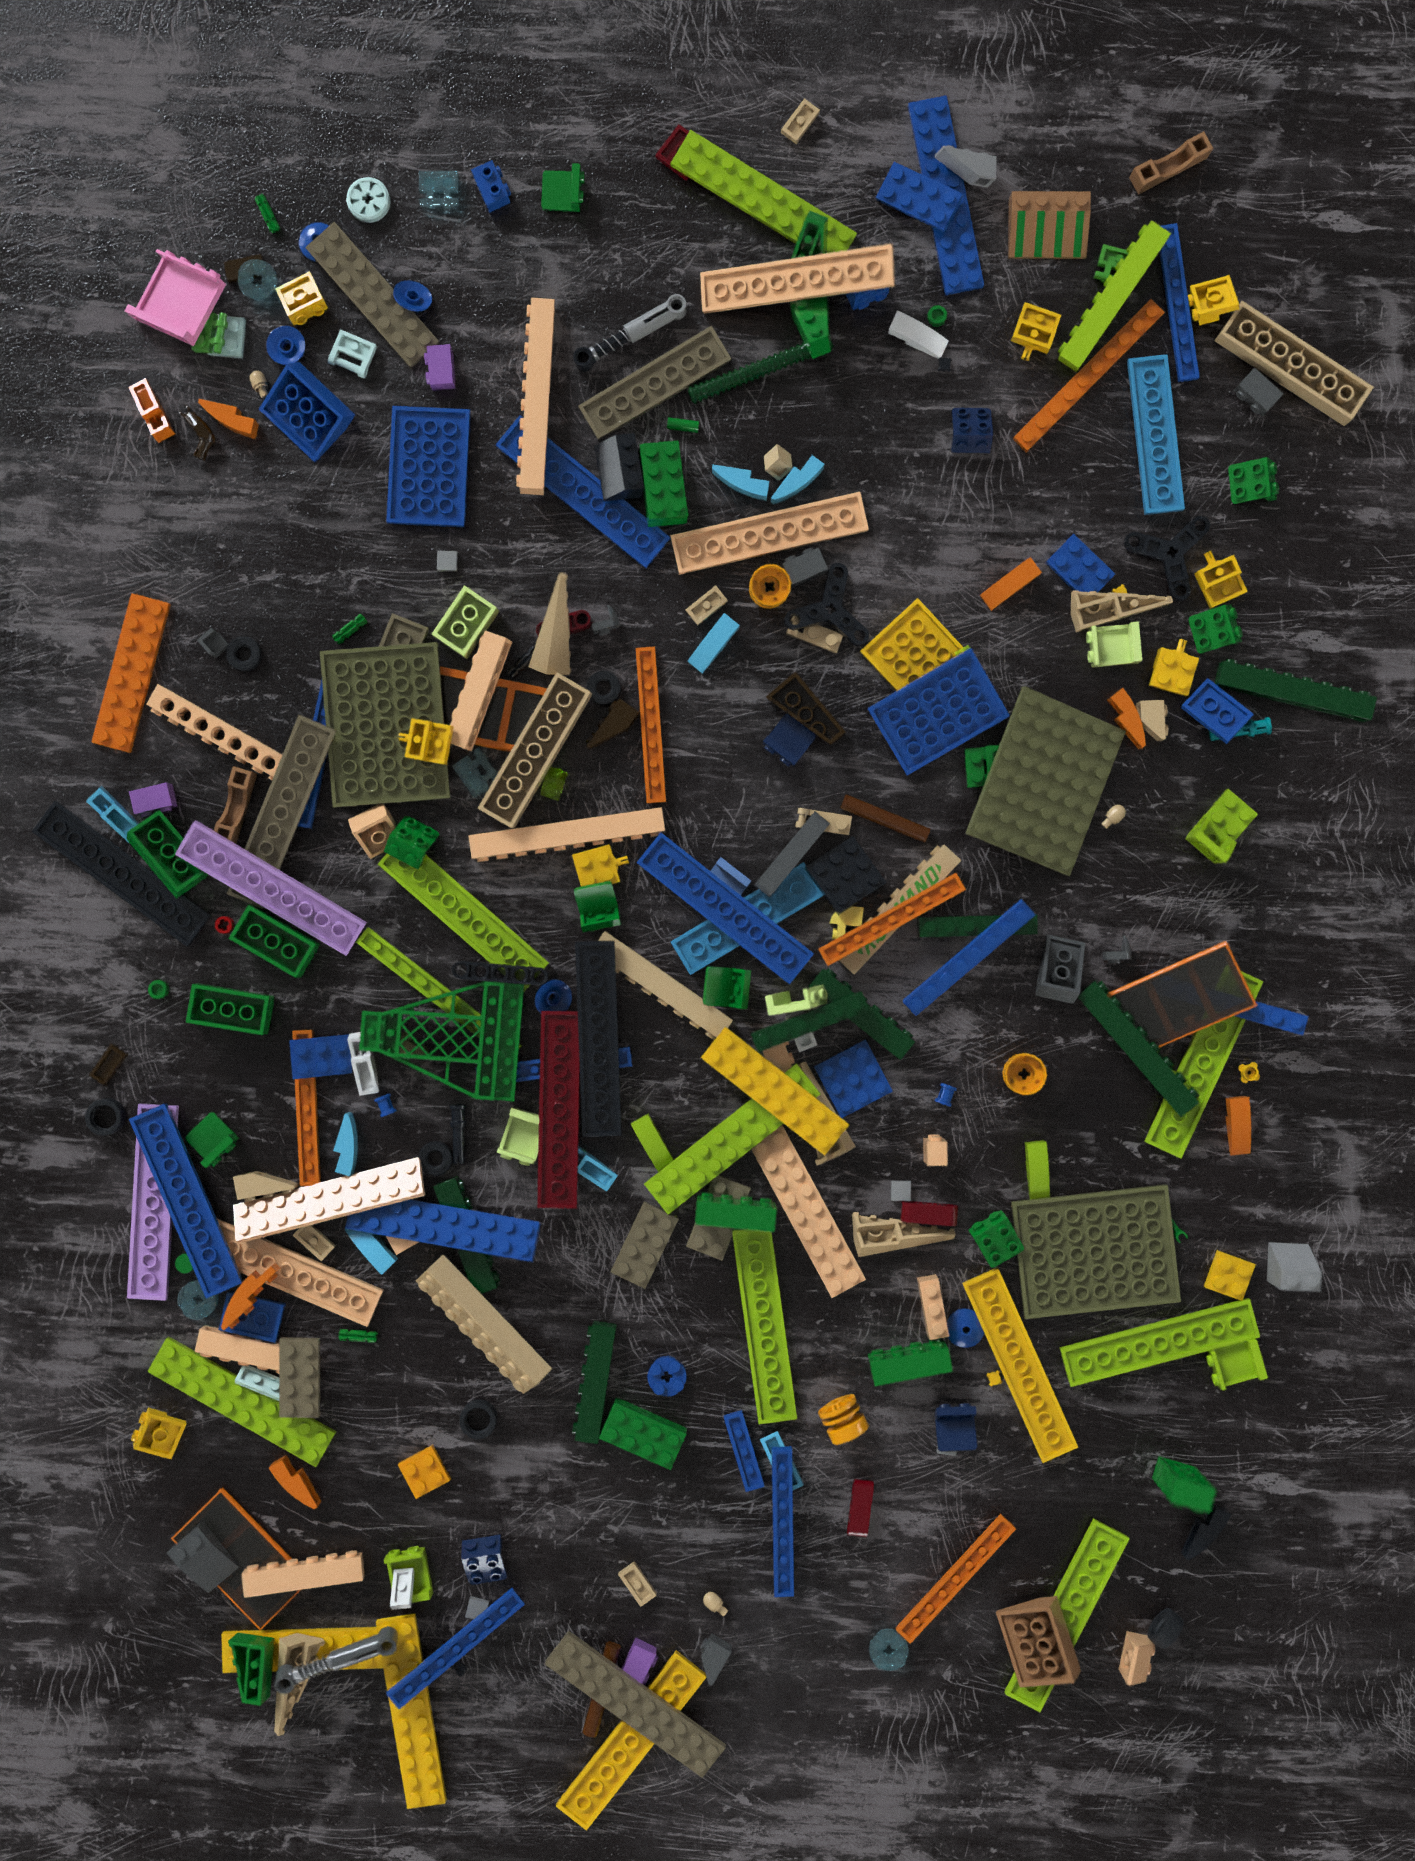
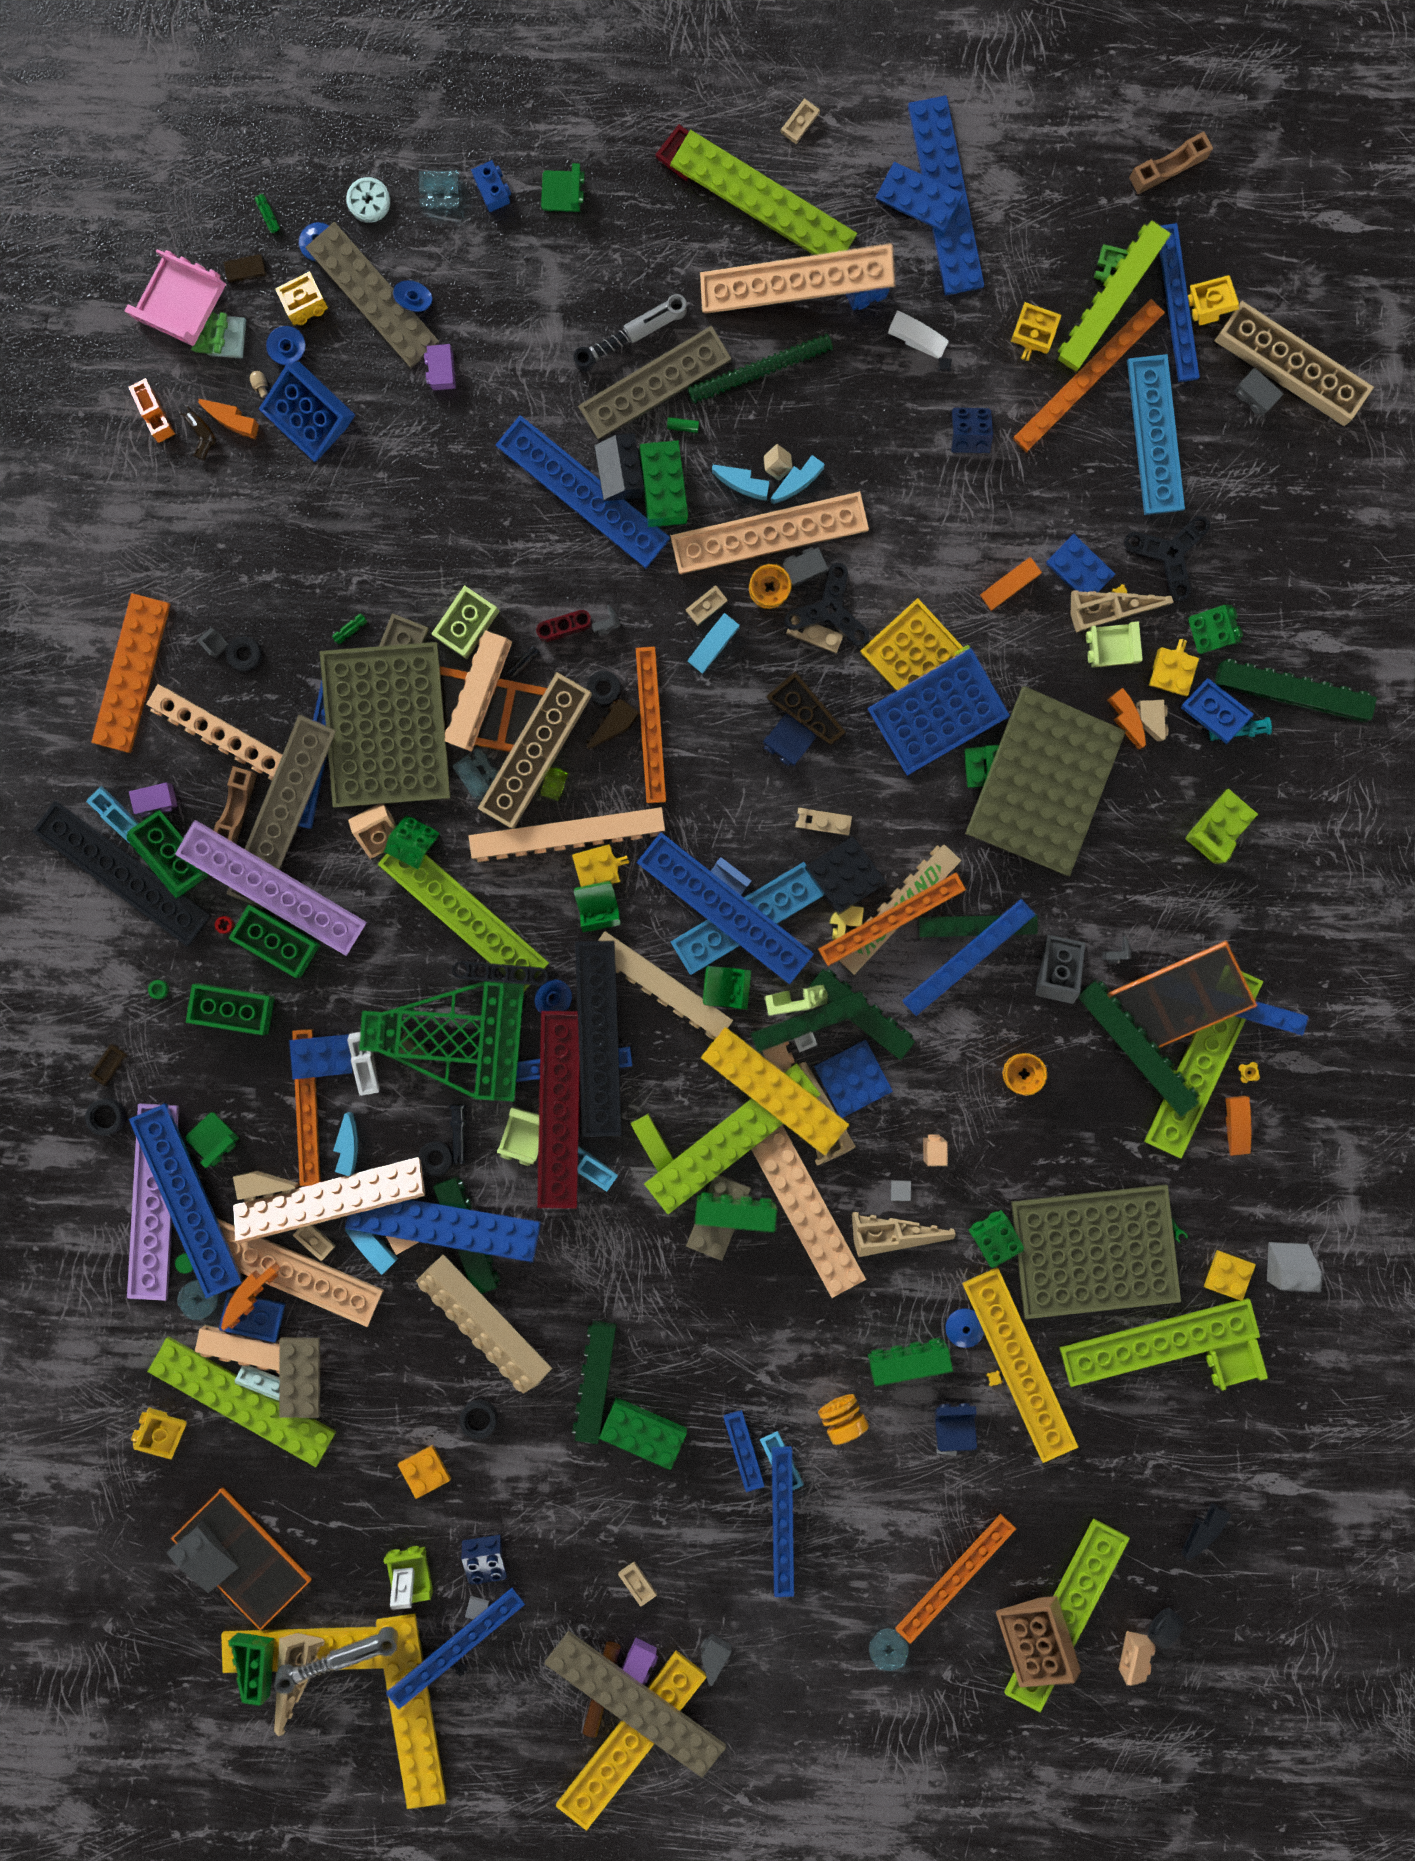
clear light blue plate [238,259,278,300] -> none
light nougat brick [242,1550,365,1598] -> none
orange slope [269,1455,322,1509] -> none
light aqua plate [328,329,377,378] -> none
green axle [338,1329,377,1343] -> none
lime plate [356,927,522,1049] -> none
blue bush [374,1093,397,1117] -> none
blue plate [386,406,471,527] -> none
yellow plate [398,718,454,765] -> none
light grey tile [437,551,458,572] -> none
light nougat brick [516,298,555,495] -> none
tan wedge [529,573,571,675] -> none
dark tan plate [610,1201,679,1289] -> none
blue plate [648,1356,687,1397] -> none
tan cylinder [703,1592,728,1616] -> none
lime plate [732,1229,797,1424] -> none
dark grey beam [755,811,830,897] -> none
green wedge [790,296,831,359] -> none
green wedge [791,211,828,259] -> none
reddish brown piece [840,794,931,843] -> none
dark red beam [847,1479,874,1538] -> none
dark red beam [900,1201,958,1226] -> none
light nougat brick [917,1274,949,1340] -> none
green tile [927,305,947,327] -> none
light grey slope [935,145,996,188] -> none
blue bush [935,1083,957,1107] -> none
medium nougat slope [1008,191,1091,259] -> none
lime slope [1024,1140,1050,1199] -> none
tan cylinder [1101,805,1126,829] -> none
green brick [1152,1456,1216,1514] -> none
yellow plate [1194,551,1248,609] -> none
green bracket [1228,457,1279,504] -> none

